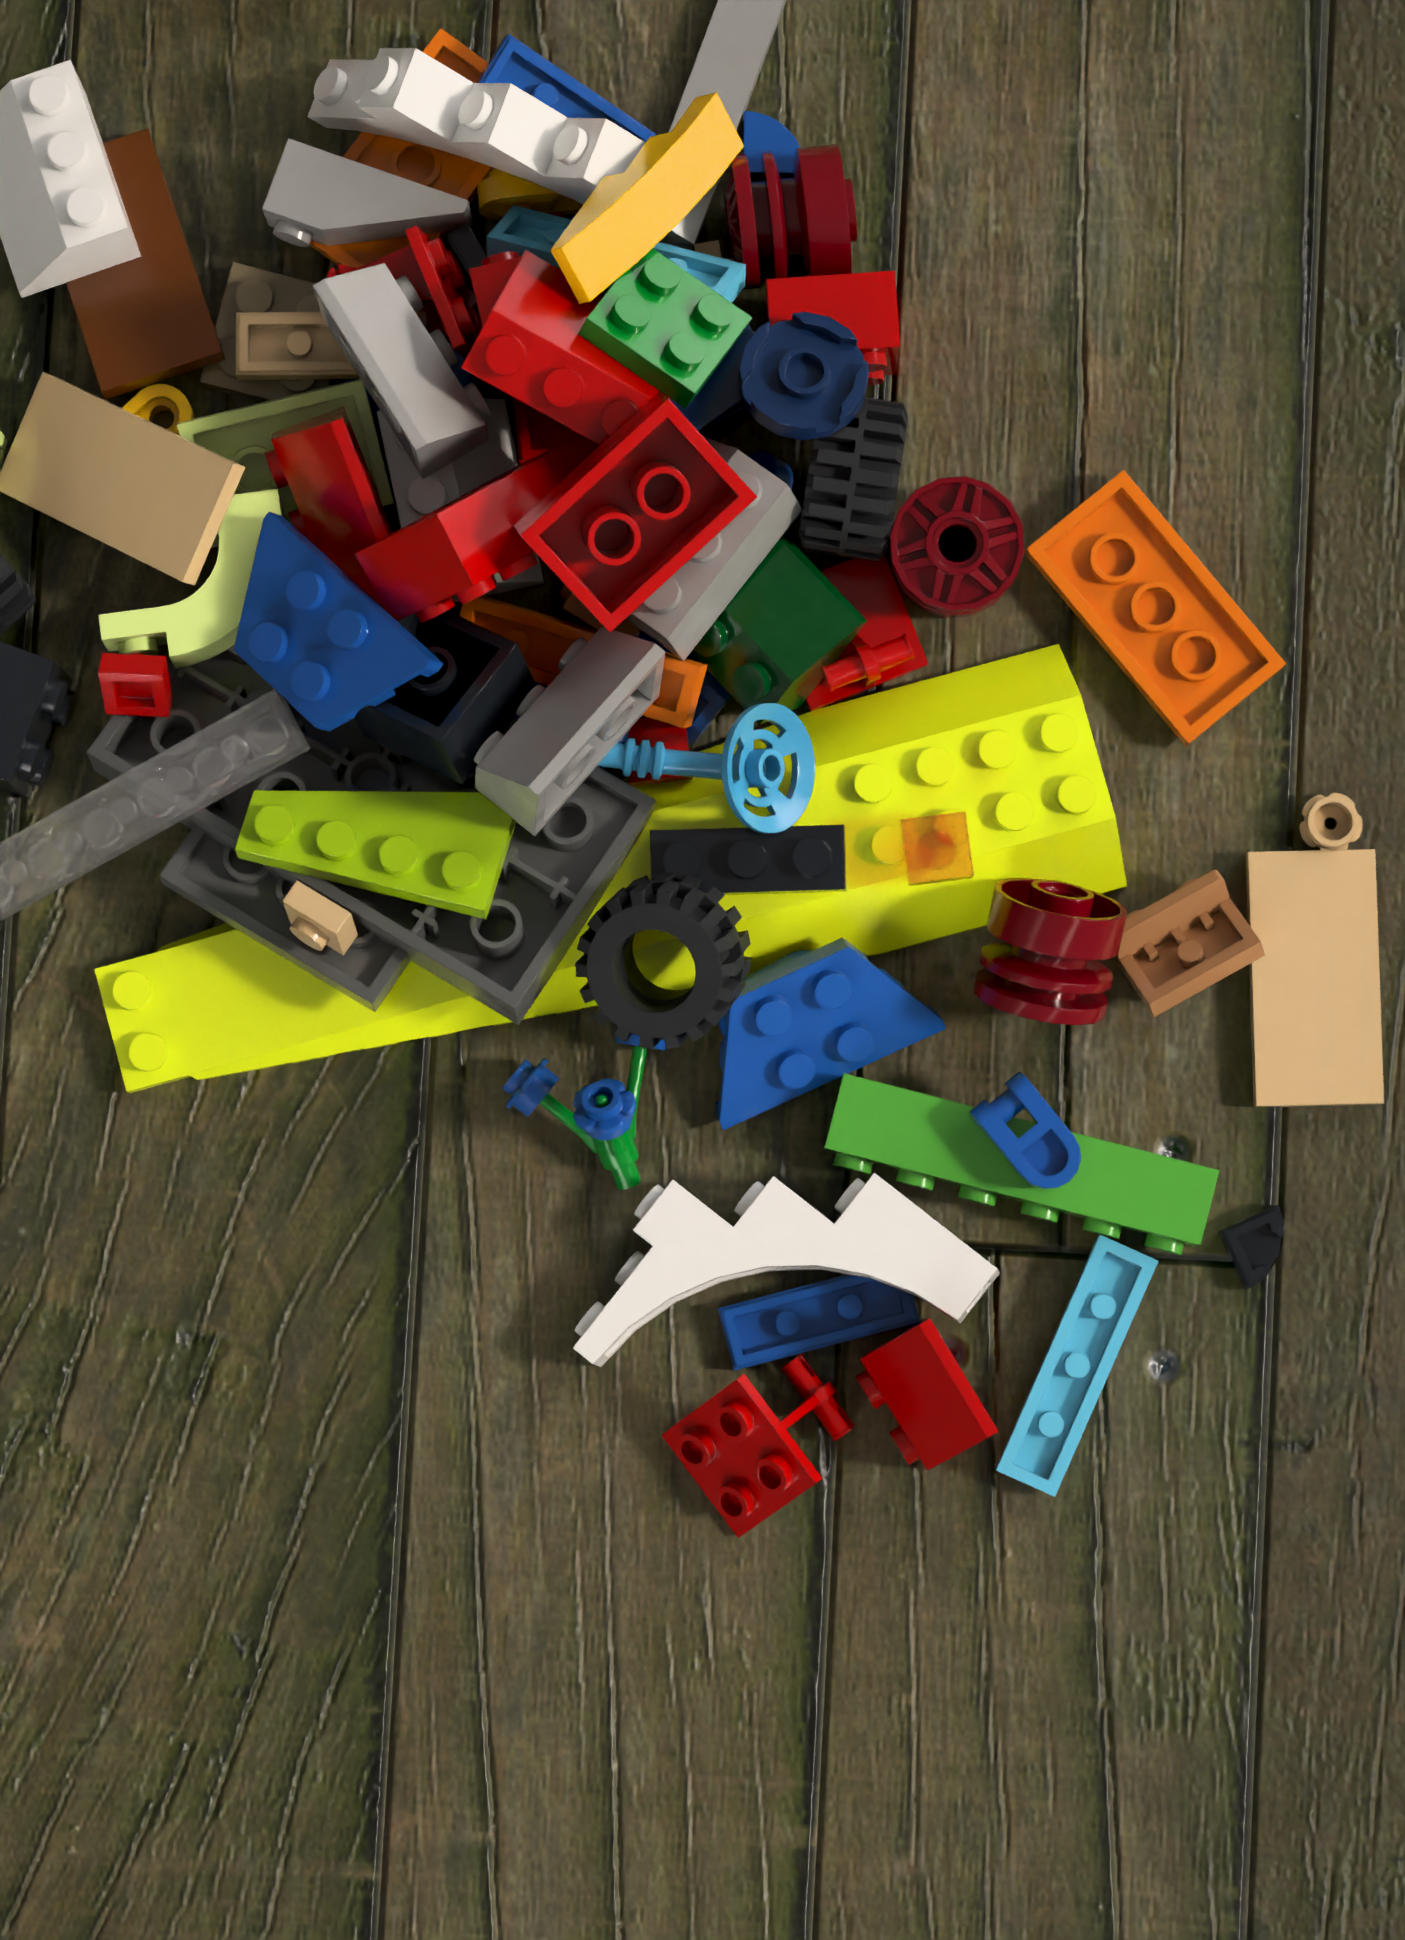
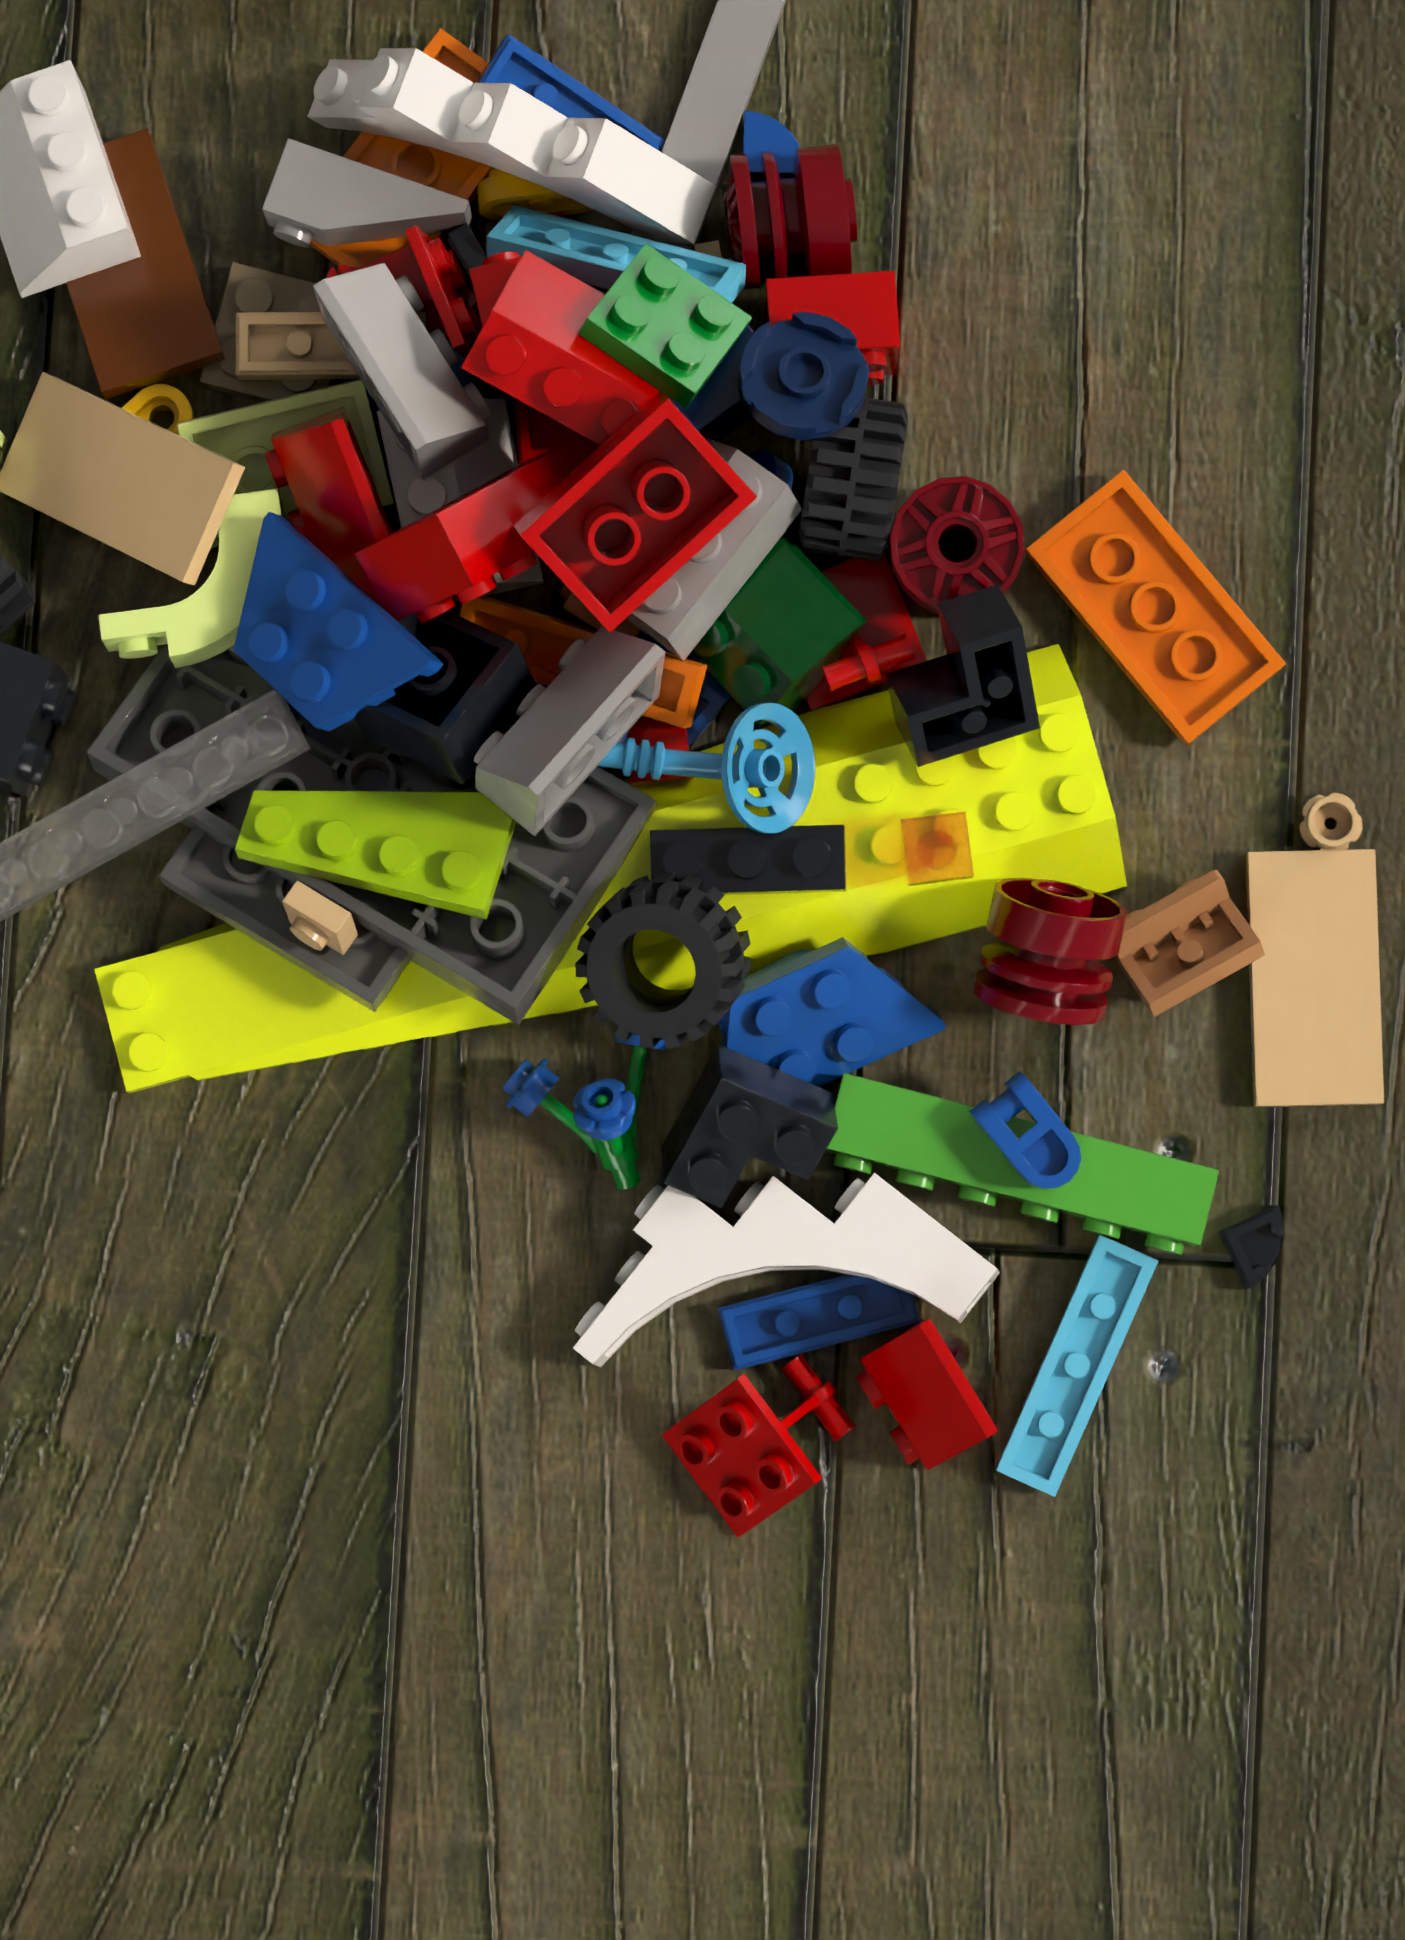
red plate [98,653,173,717] -> none
yellow slope [551,92,744,304] -> none
none -> black brick [661,1044,838,1208]
none -> black brick [886,584,1040,767]

